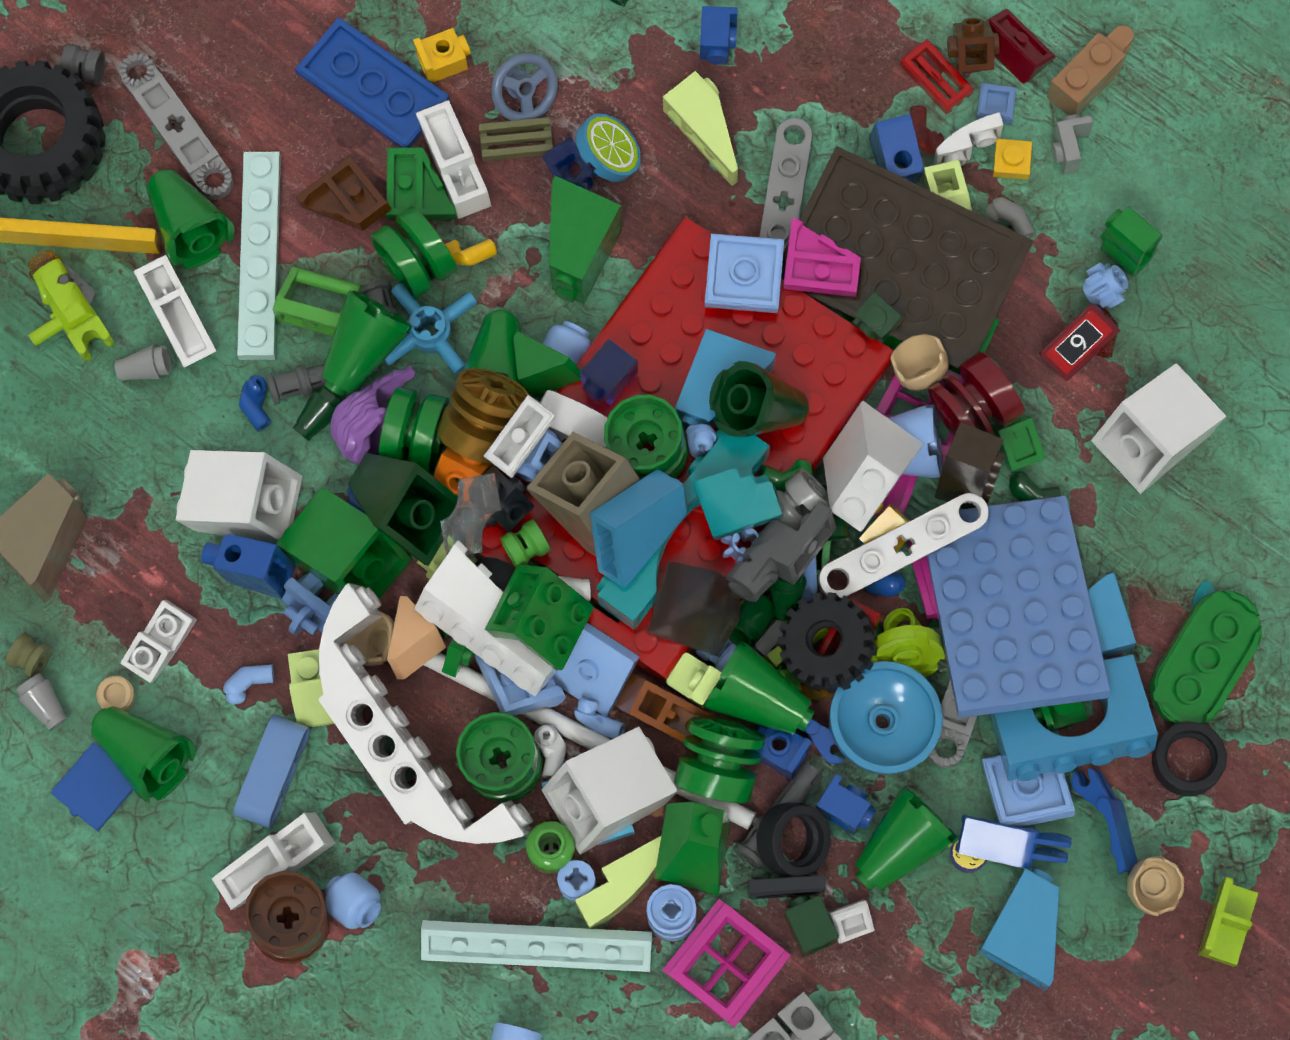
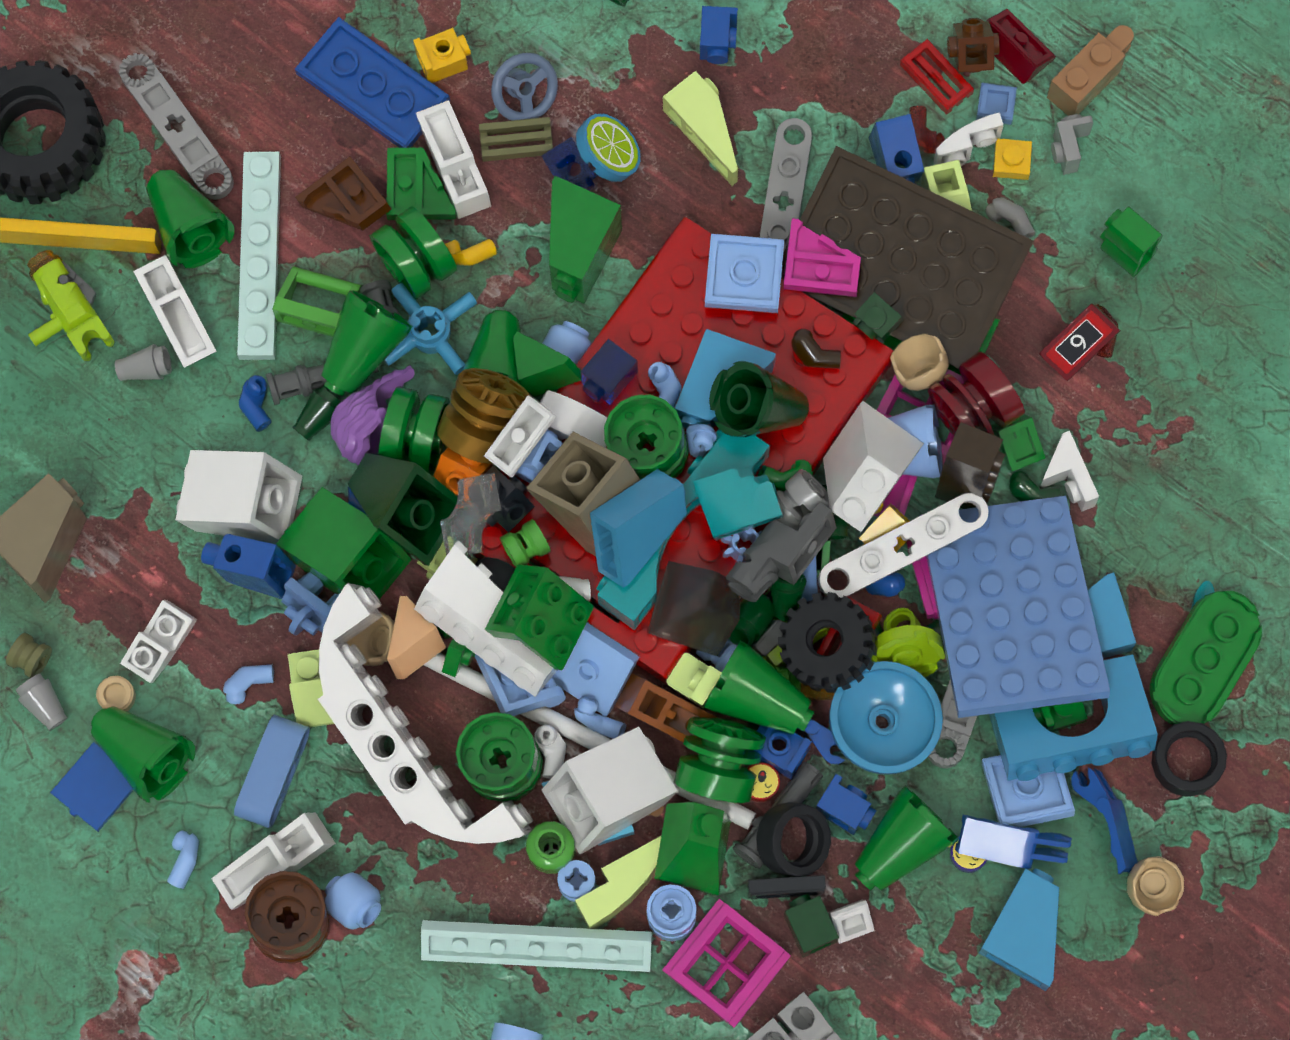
dark grey wheel [60,44,105,85] -> none
light blue gear [1083,262,1128,309] -> none
white slope [1091,363,1226,494] -> none
lime panel [1198,877,1258,967] -> none
none -> light blue arm [167,830,199,889]
none -> light blue arm [648,362,682,408]
none -> light yellow tile [747,763,780,802]
none -> dark brown arm [791,329,841,369]
none -> white slope [1040,431,1099,512]

